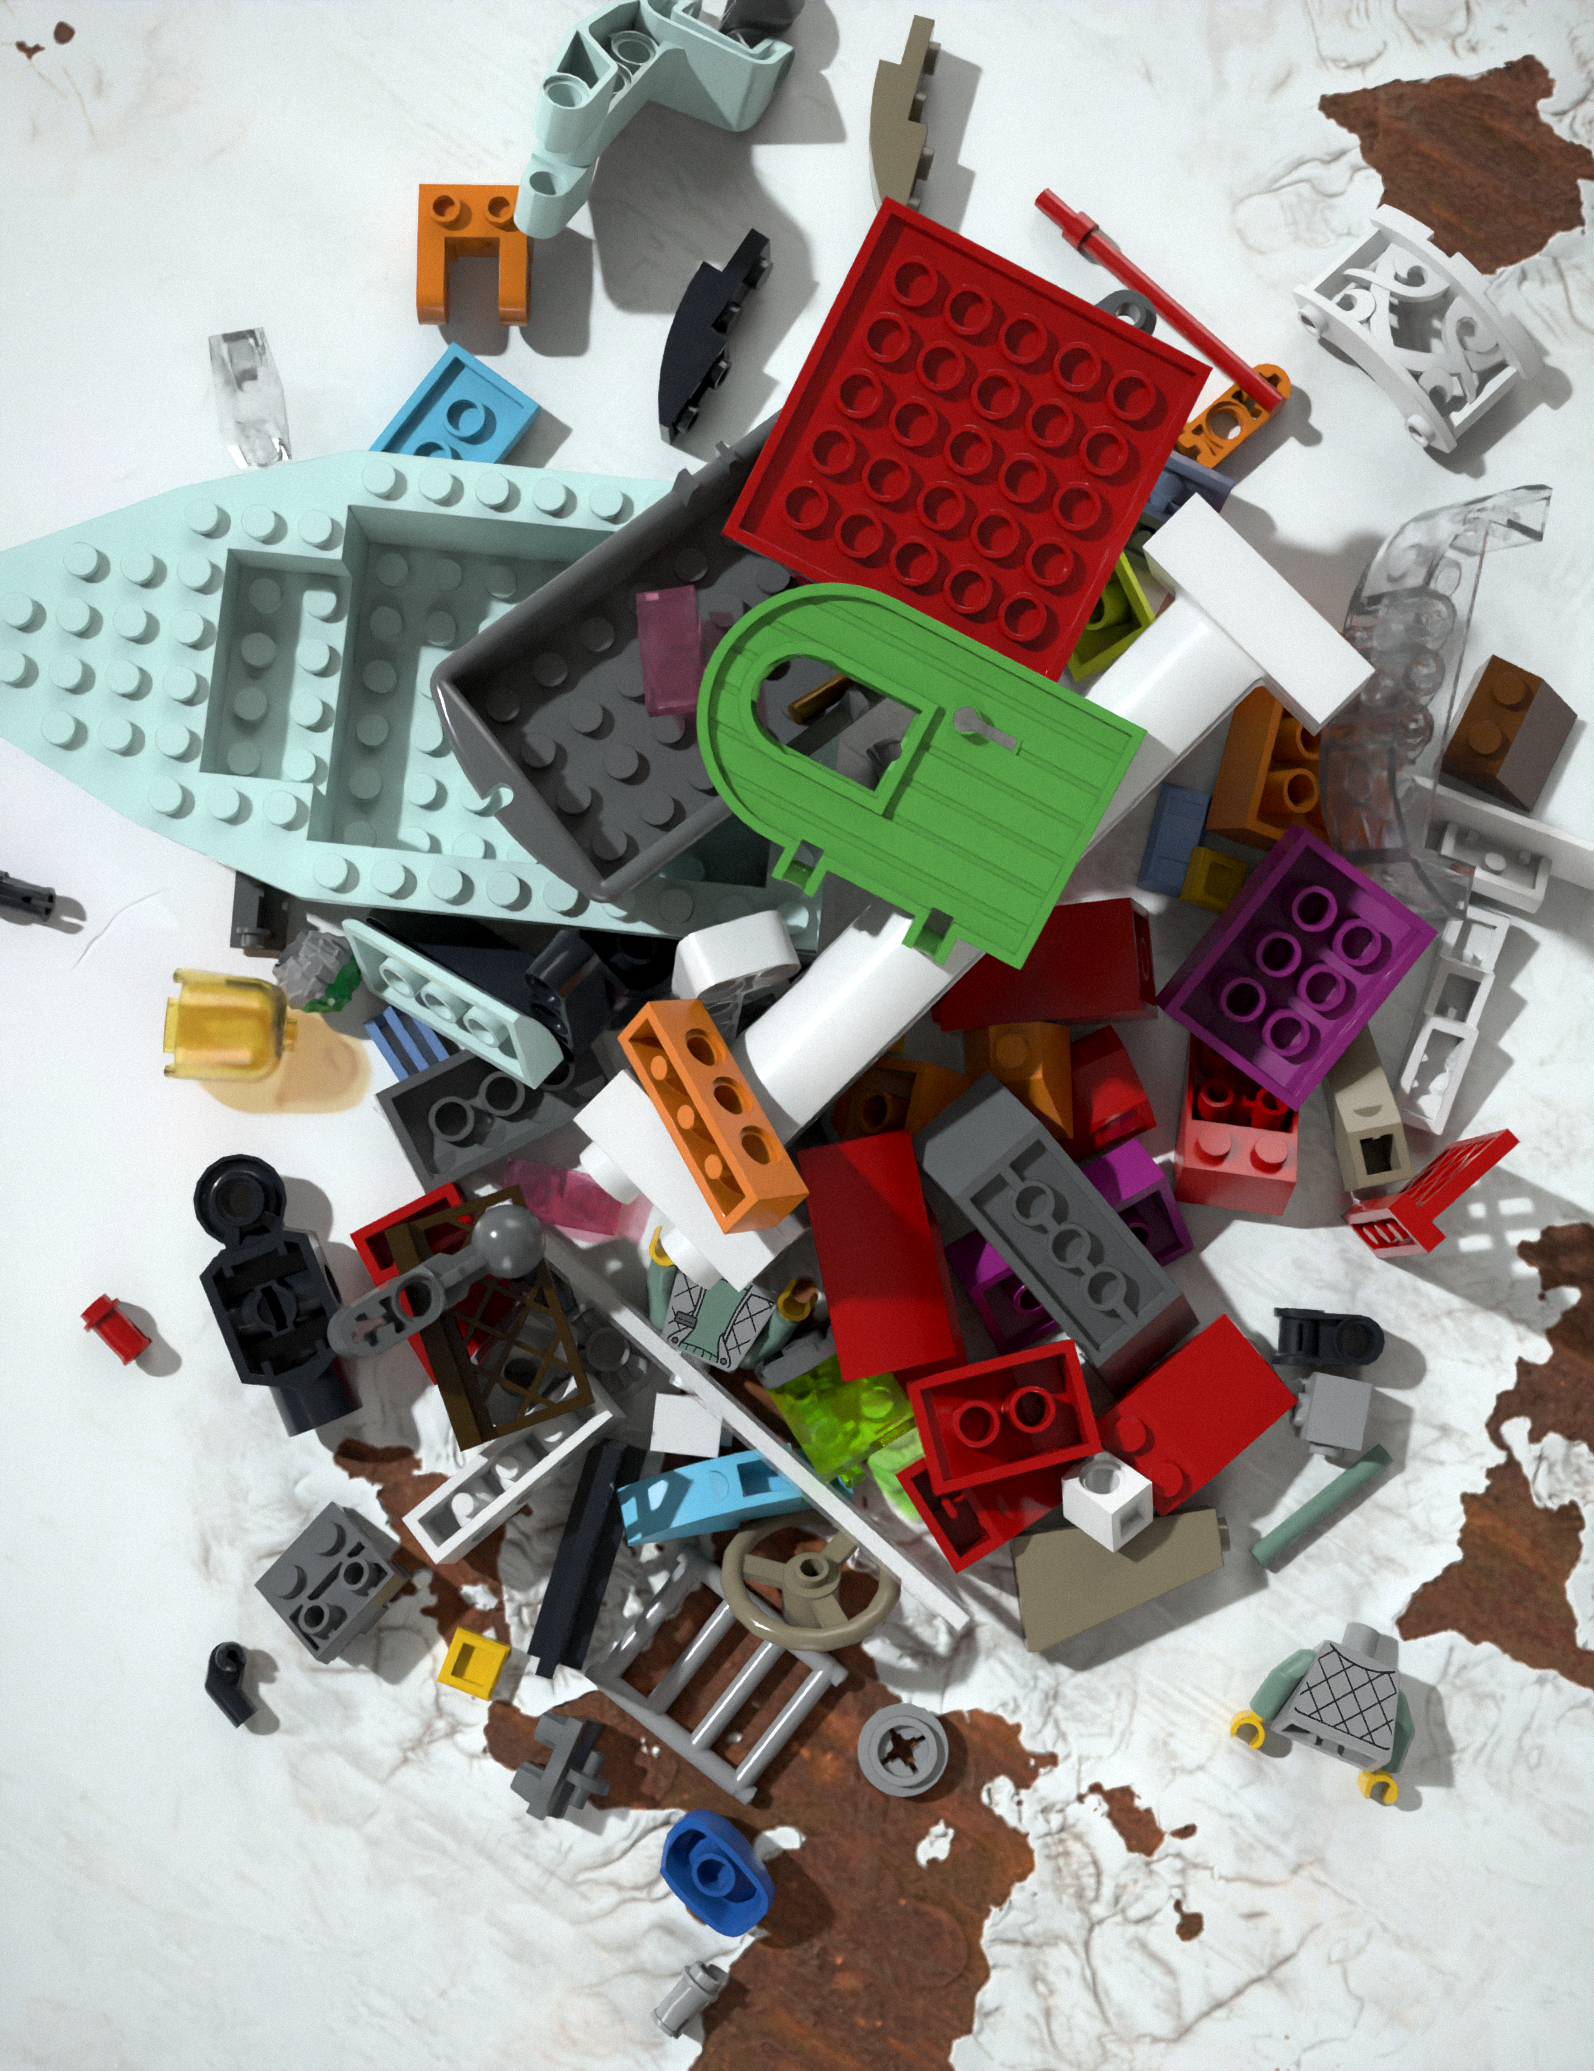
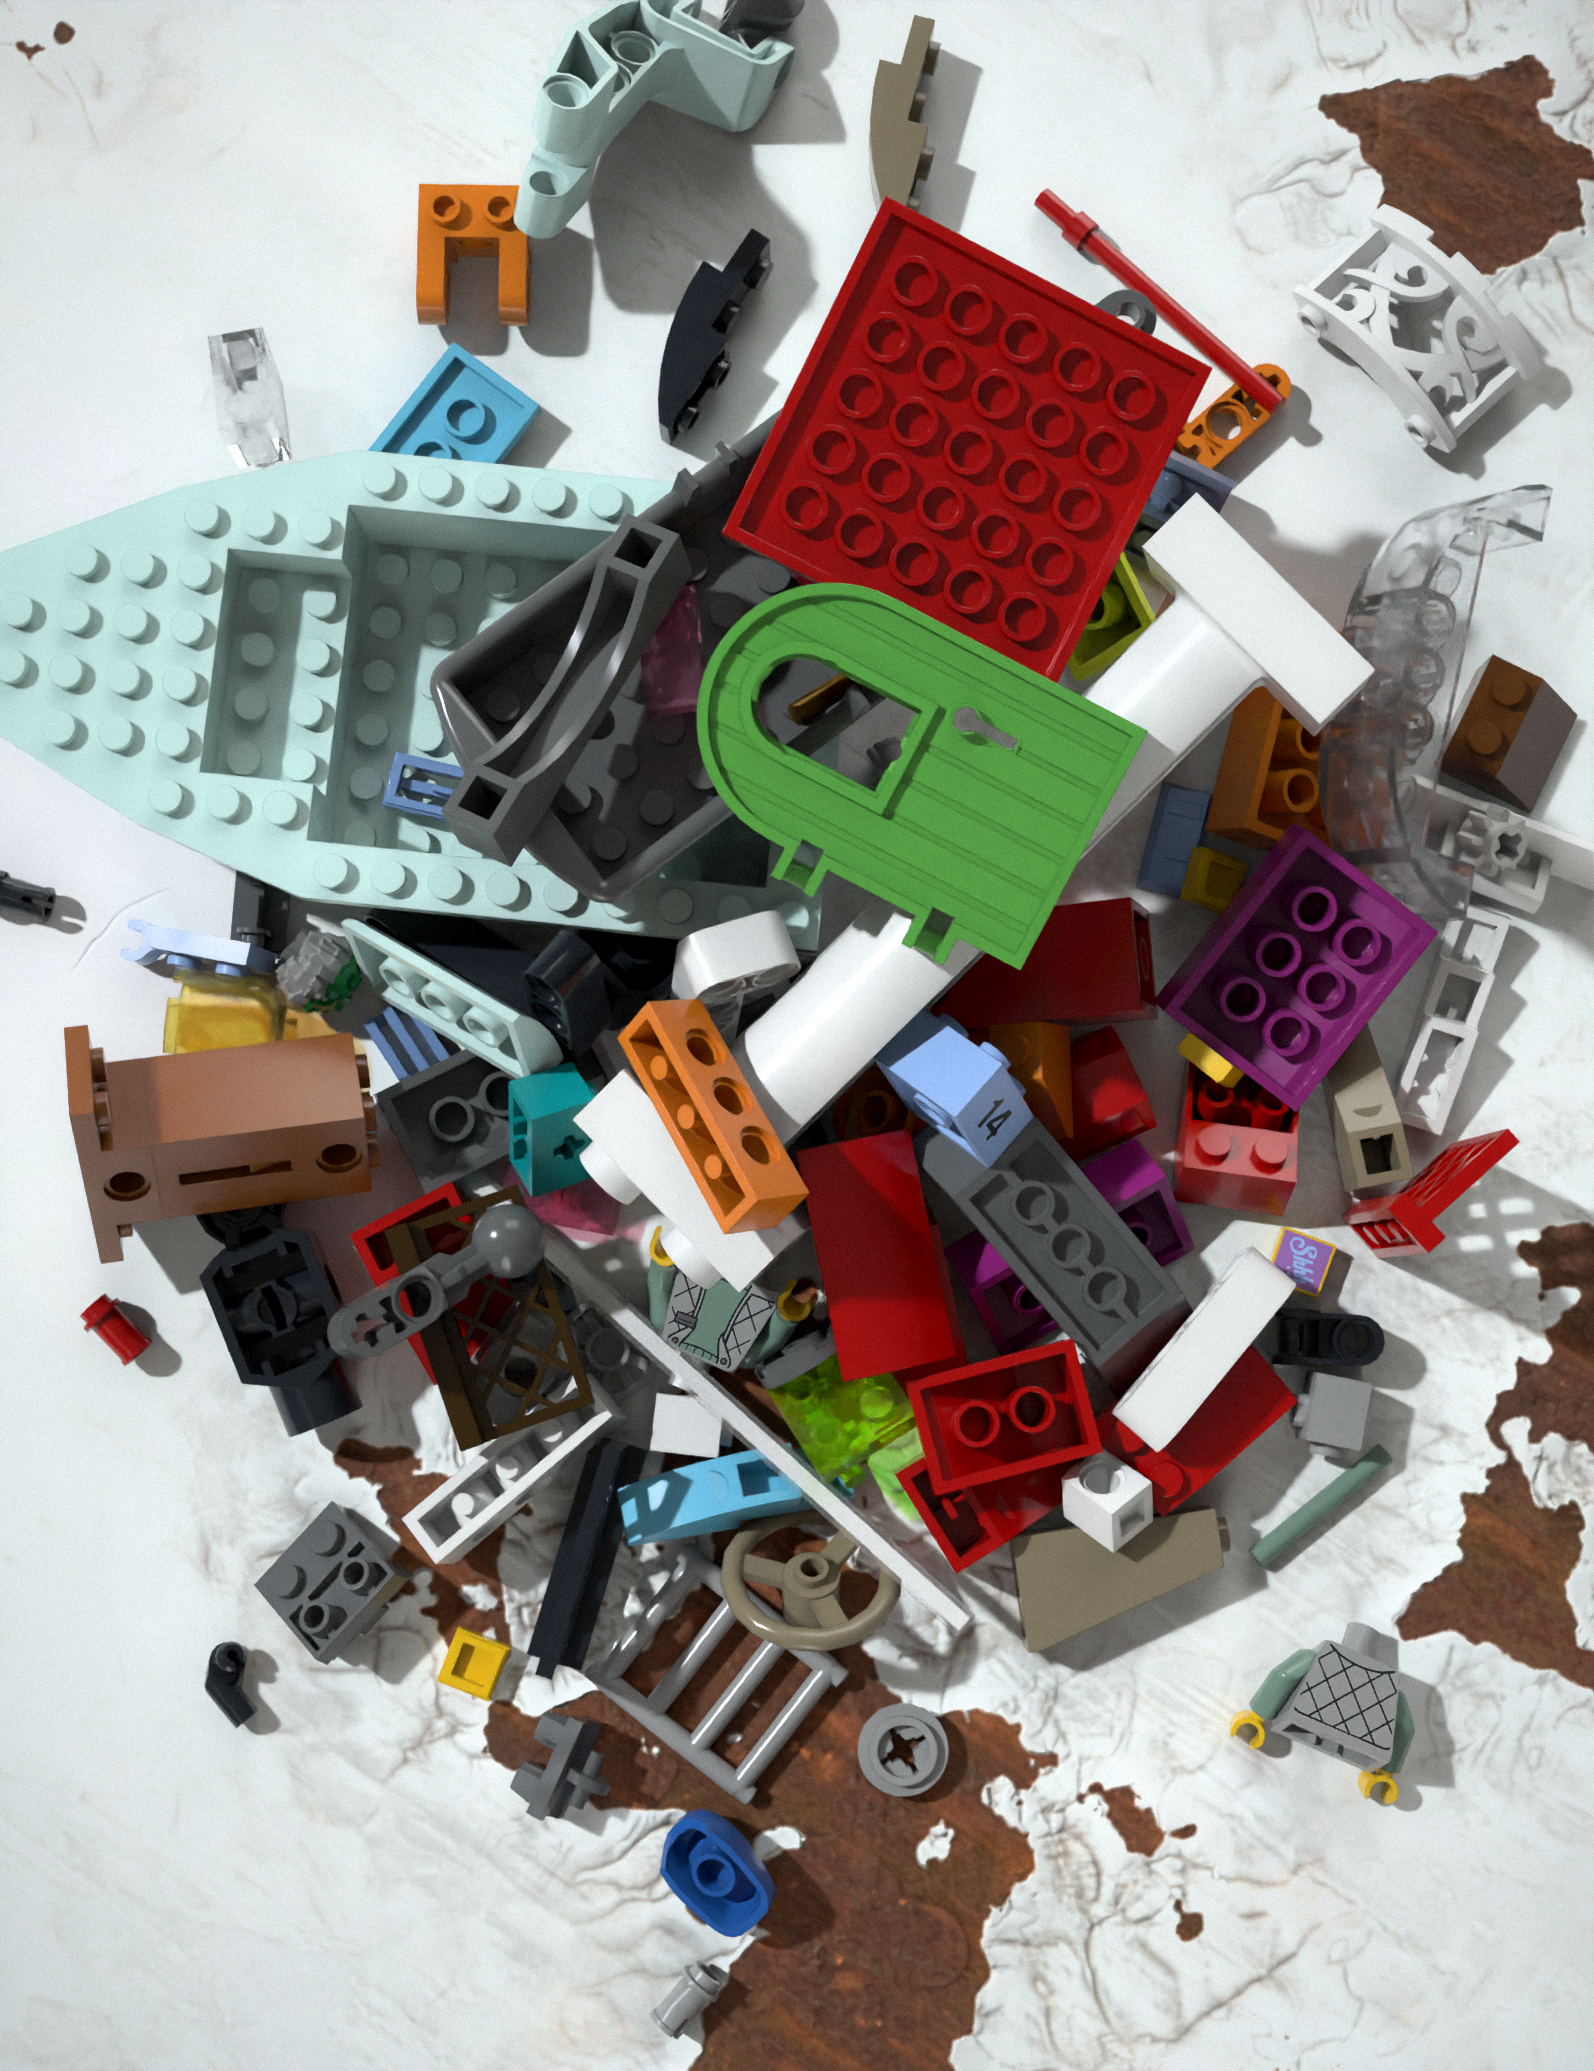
none -> dark orange brick [64,1025,380,1264]
none -> light blue plate [120,920,277,981]
none -> medium blue tile [382,752,464,823]
none -> dark grey arch [441,513,693,867]
none -> teal brick [508,1062,598,1198]
none -> light blue brick [873,1008,1034,1168]
none -> white beam [1112,1246,1296,1452]
none -> yellow tile [1177,1032,1245,1088]
none -> tile [1269,1226,1337,1298]
none -> white gear [1455,803,1529,877]

